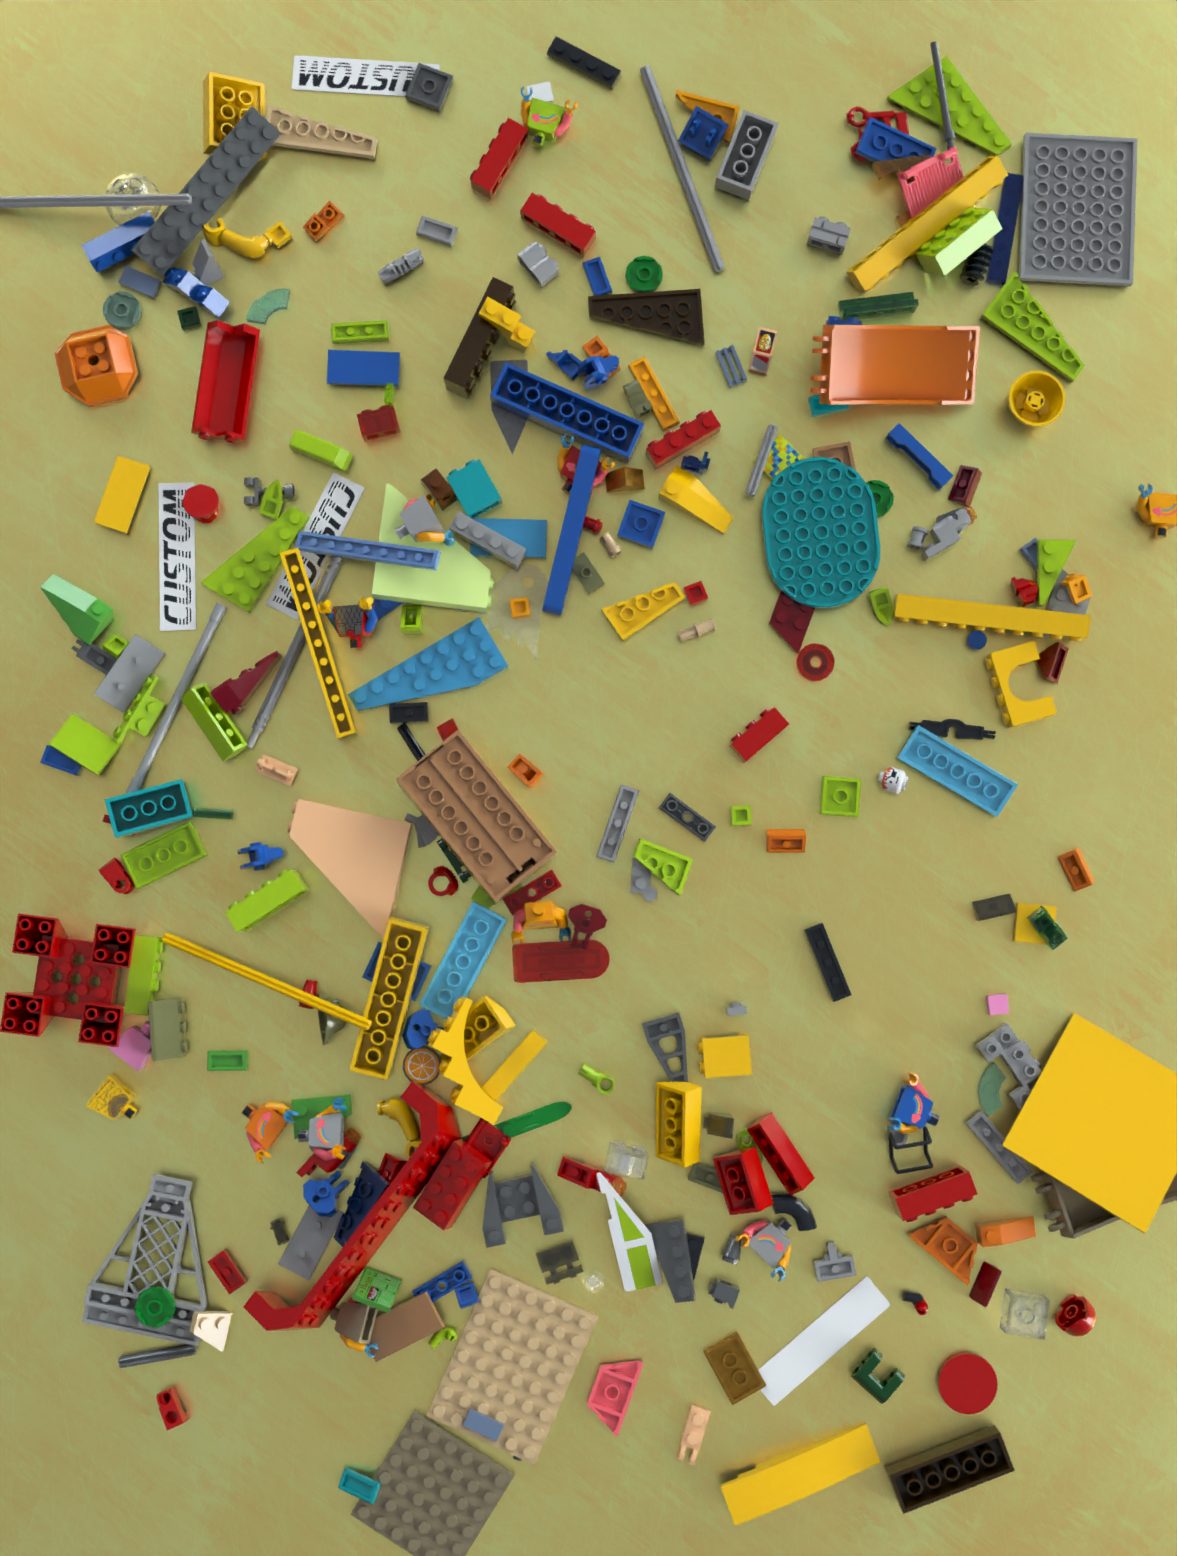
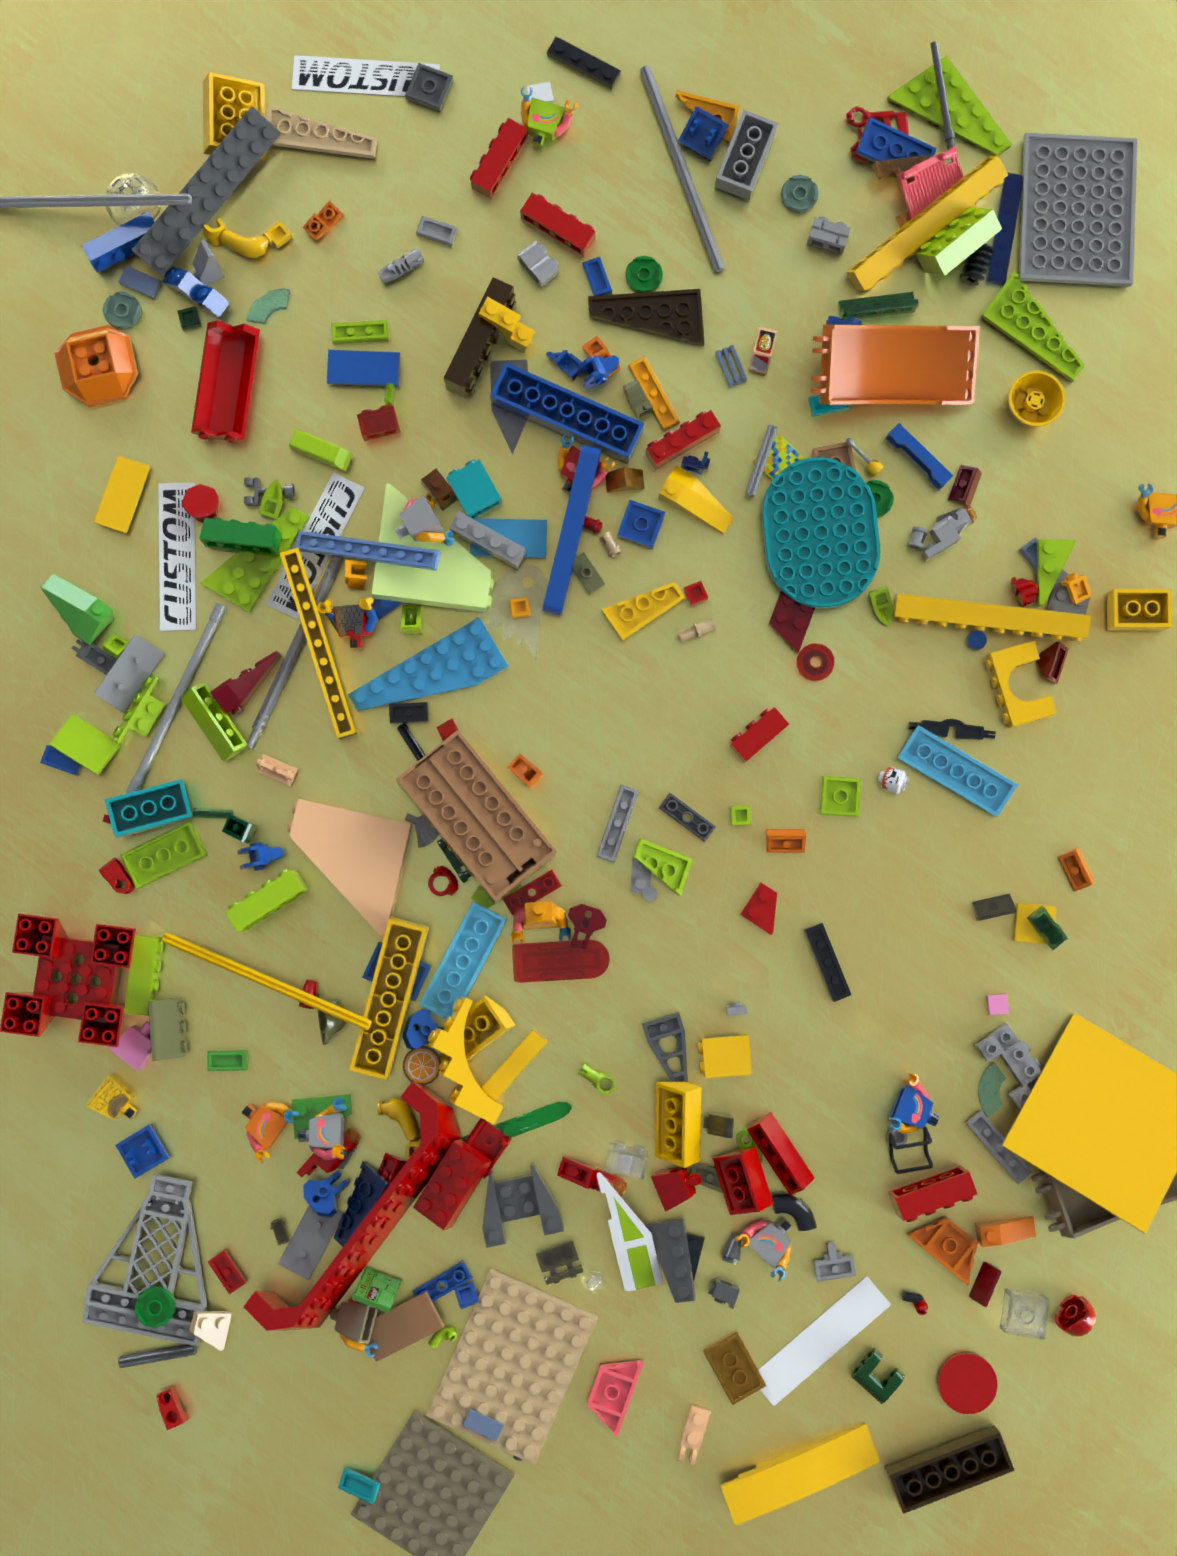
none -> blue plate [115,1124,170,1179]
none -> green brick [199,517,282,555]
none -> dark green slope [222,814,257,843]
none -> light orange window [345,560,367,589]
none -> red torso [651,1167,701,1212]
none -> red wing [740,882,777,935]
none -> sand green tile [781,175,819,213]
none -> hinge [846,438,884,477]
none -> yellow brick [1107,589,1172,631]

